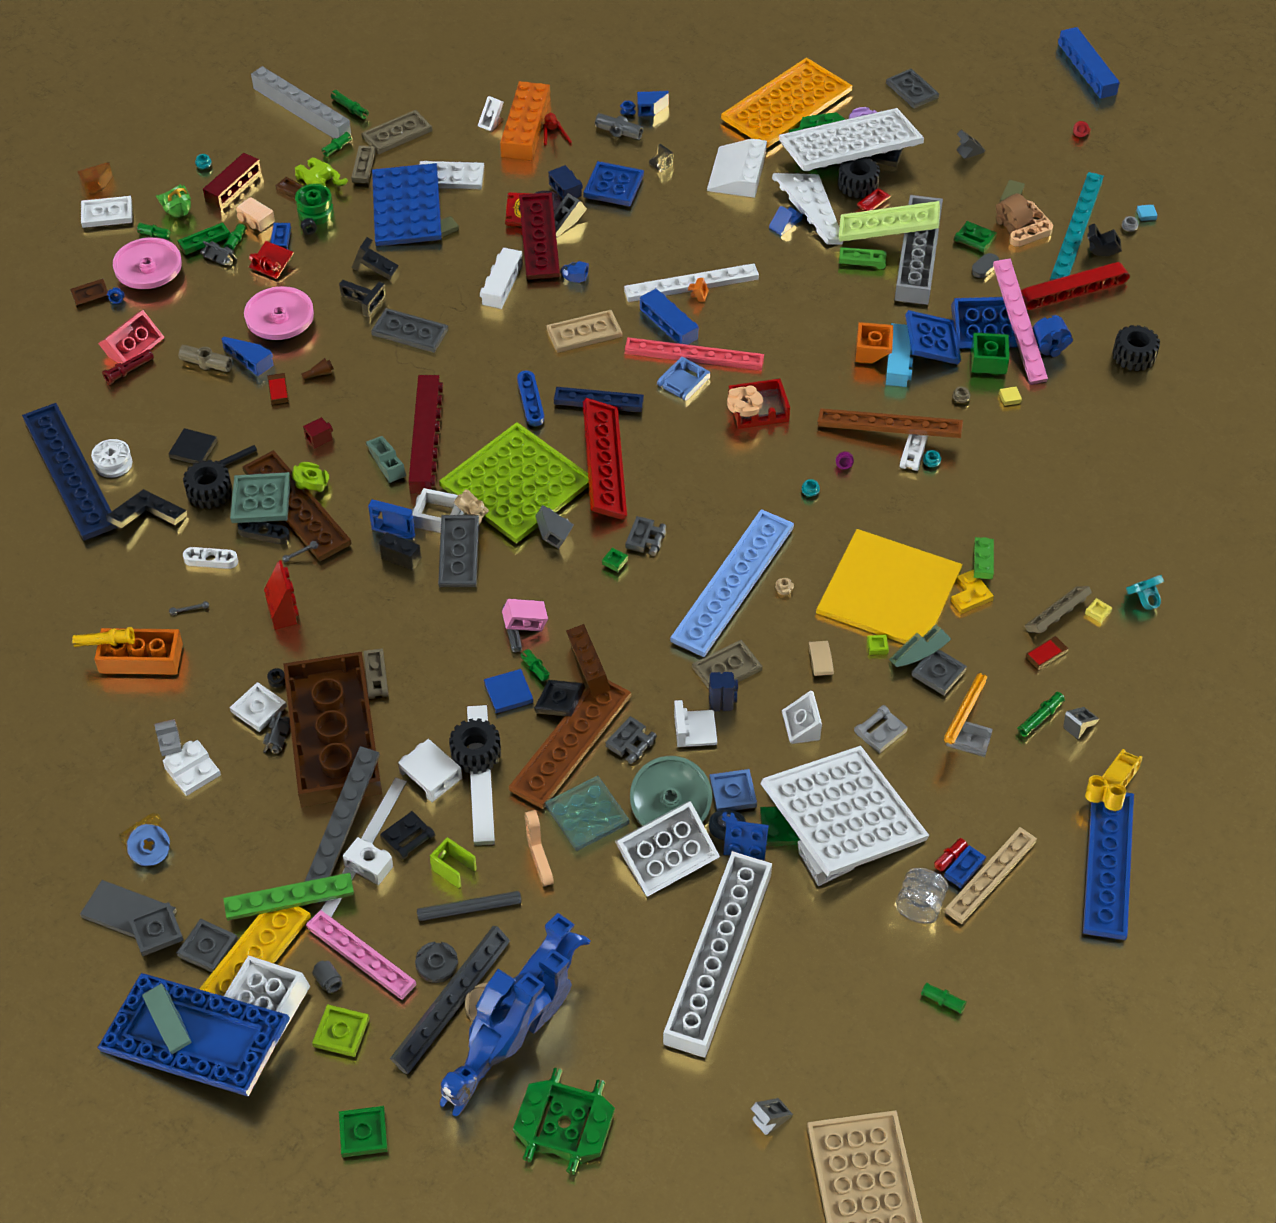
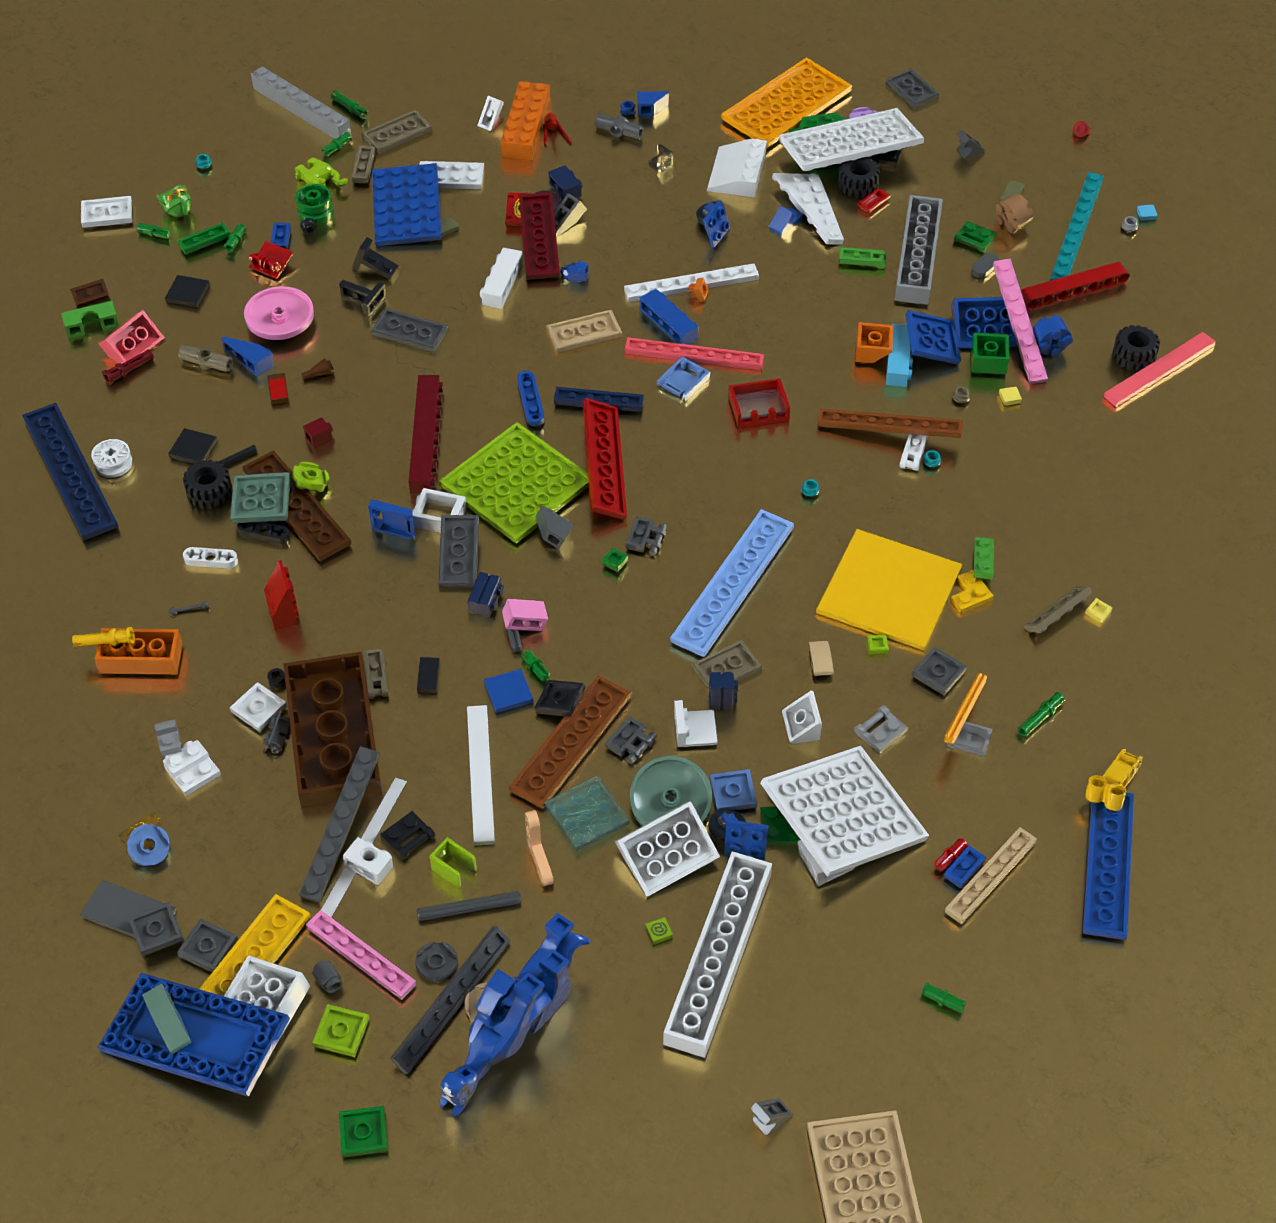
clear orange slope [78,162,113,195] -> none
blue plate [107,287,125,304] -> none
black plate [107,489,187,528] -> none
bright pink dish [113,237,182,289] -> none
dark grey hinge [201,241,237,266] -> none
dark red brick [203,153,261,208] -> none
bright green plate [223,873,354,921] -> none
light nougat brick [236,197,275,232] -> none
reddish brown tile [275,177,304,199] -> none
dark grey hinge [282,541,318,562] -> none
sand green slope [366,436,406,482] -> none
black brick [379,533,422,571] -> none
white panel [398,739,462,802] -> none
black tyre [449,718,501,774] -> none
tan hips [454,489,489,525] -> none
green piece [513,1068,615,1174] -> none
reddish brown brick [566,624,611,697] -> none
blue plate [583,161,644,206] -> none
light nougat plate [727,386,763,417] -> none
tan plate [775,578,794,595] -> none
magenta plate [836,451,854,469] -> none
yellowish green plate [838,201,940,242] -> none
sand green slope [889,624,951,667] -> none
clear wheel [895,868,949,924] -> none
light nougat beam [1009,200,1053,247] -> none
tile [1025,636,1068,670] -> none
blue brick [1058,27,1120,99] -> none
dark grey slope [1063,707,1099,739] -> none
black brick [1087,223,1122,256] -> none
teal tile [1126,575,1165,610] -> none
none -> bright green arch [61,301,119,339]
none -> black tile [165,275,210,308]
none -> black tile [417,657,440,693]
none -> dark blue brick [467,572,504,617]
none -> lime tile [645,917,673,945]
none -> blue plate [696,200,730,248]
none -> coral tile [1104,332,1216,407]

